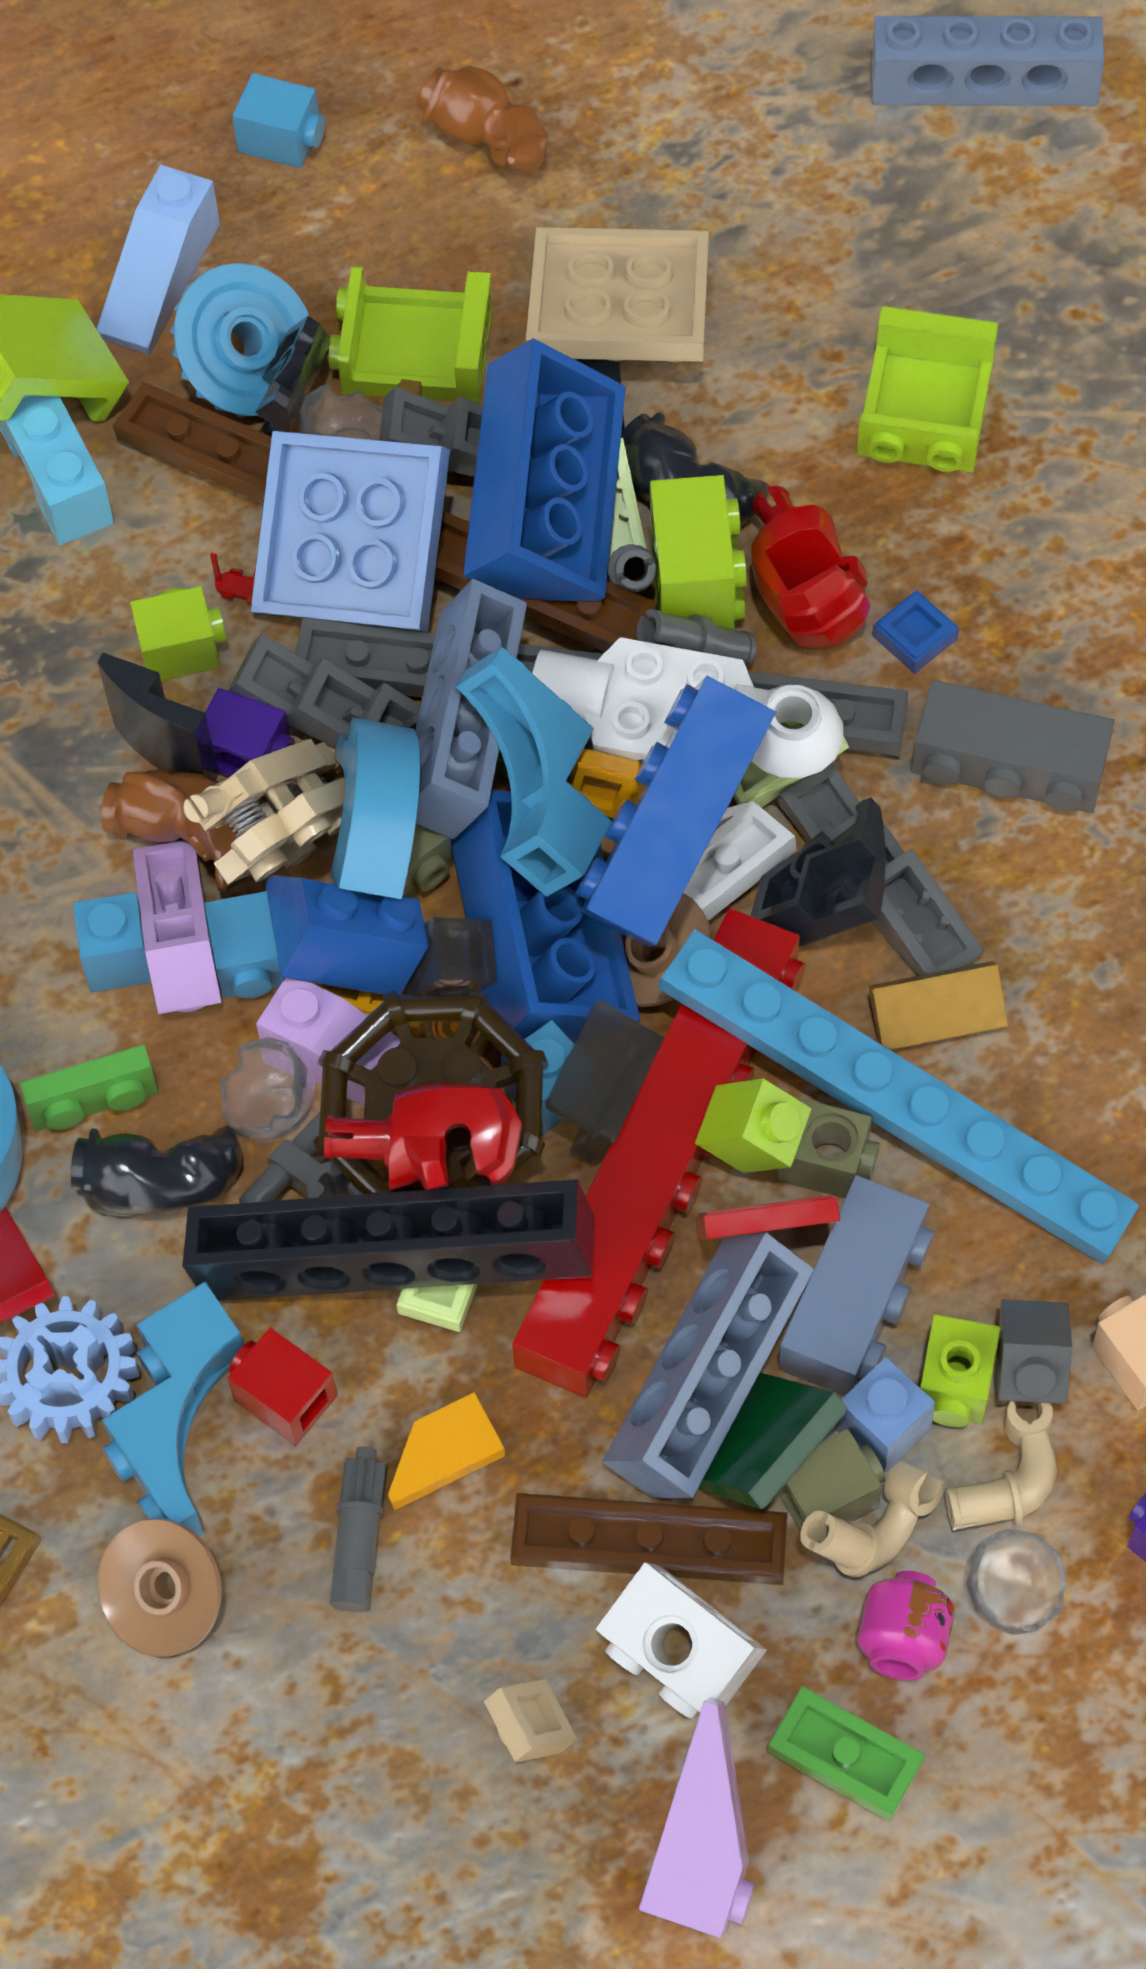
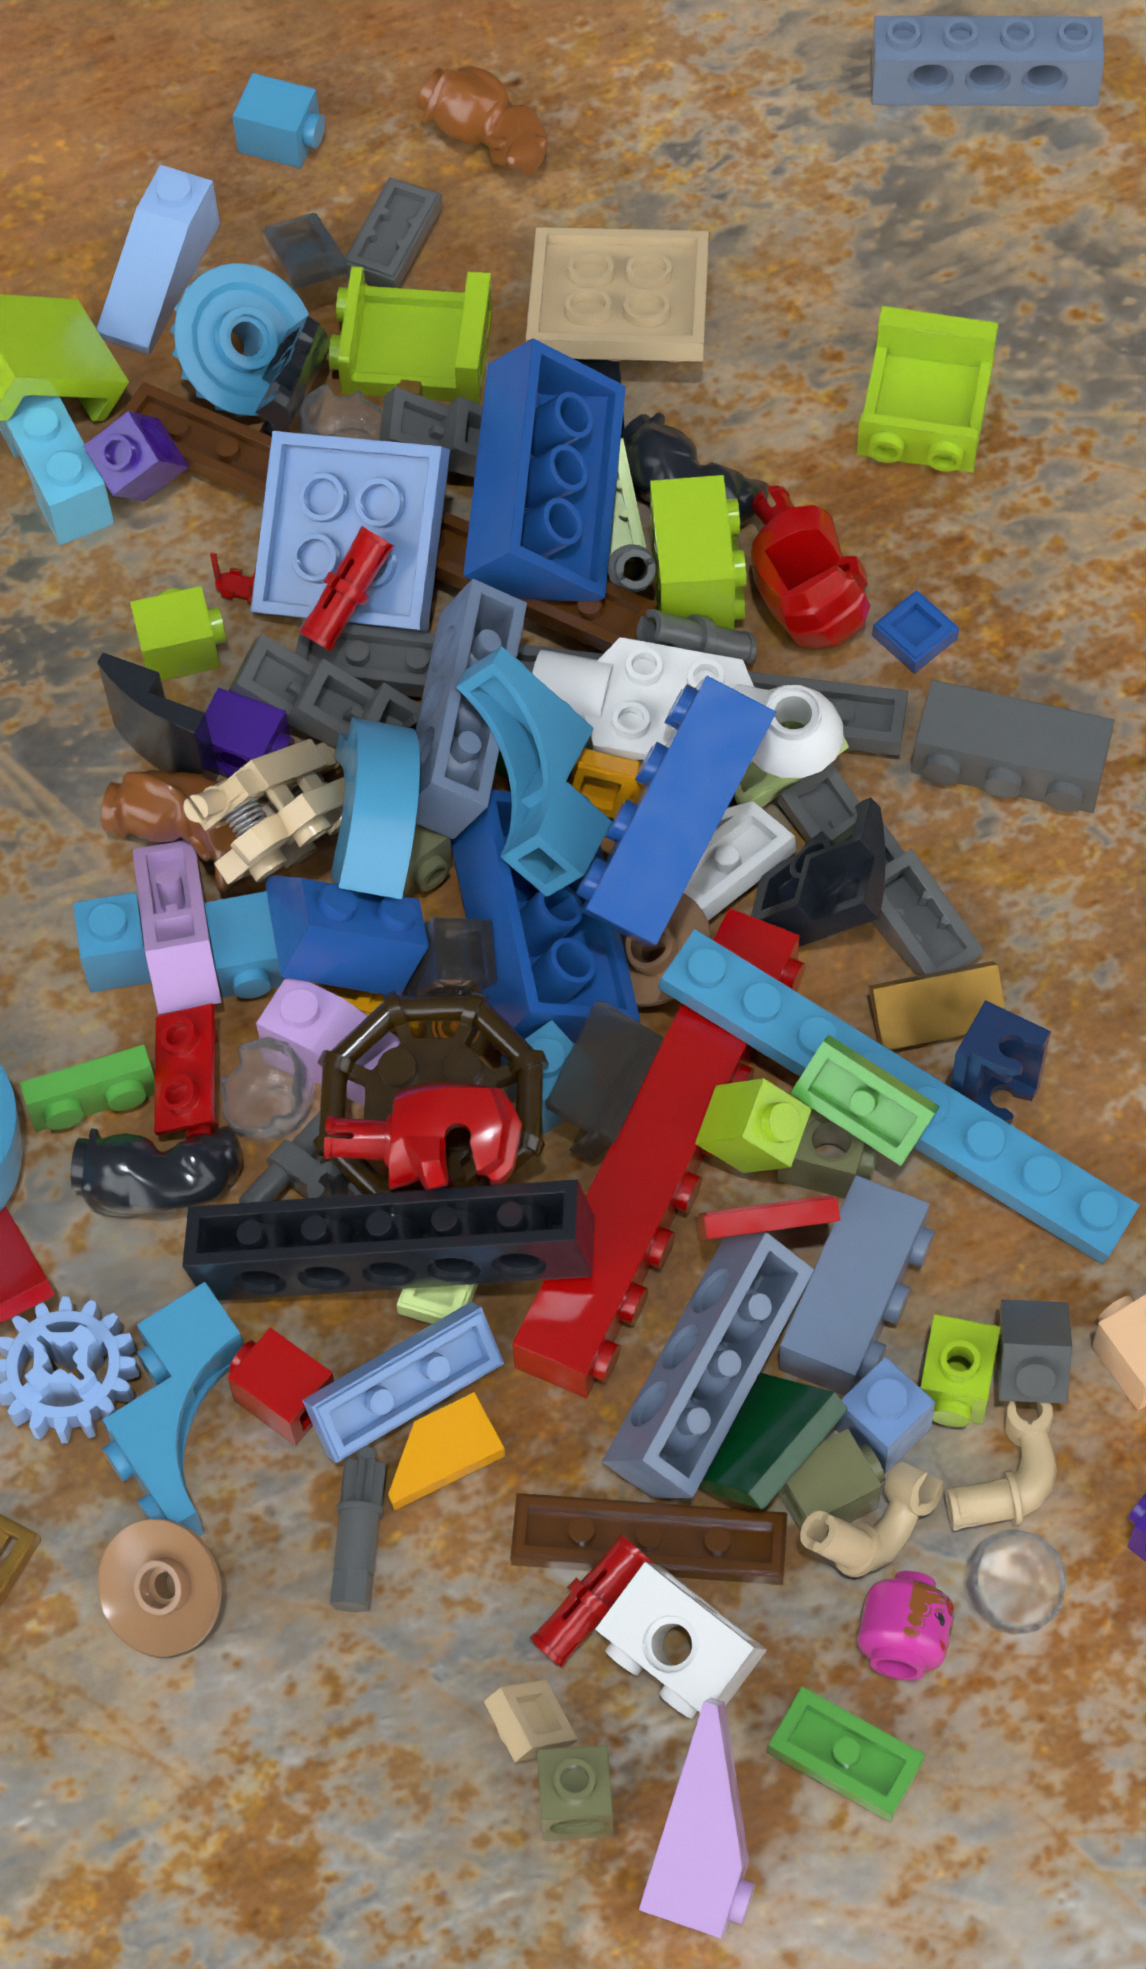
none -> dark purple brick [83,411,189,502]
none -> red hinge [154,1003,219,1140]
none -> clear smoke tile [262,213,348,290]
none -> red pin [298,526,395,652]
none -> medium blue tile [302,1302,504,1463]
none -> dark grey plate [342,177,443,288]
none -> red pin [529,1534,654,1668]
none -> olive brick [537,1745,614,1841]
none -> bright green plate [790,1034,940,1166]
none -> dark blue hinge [951,1000,1051,1124]

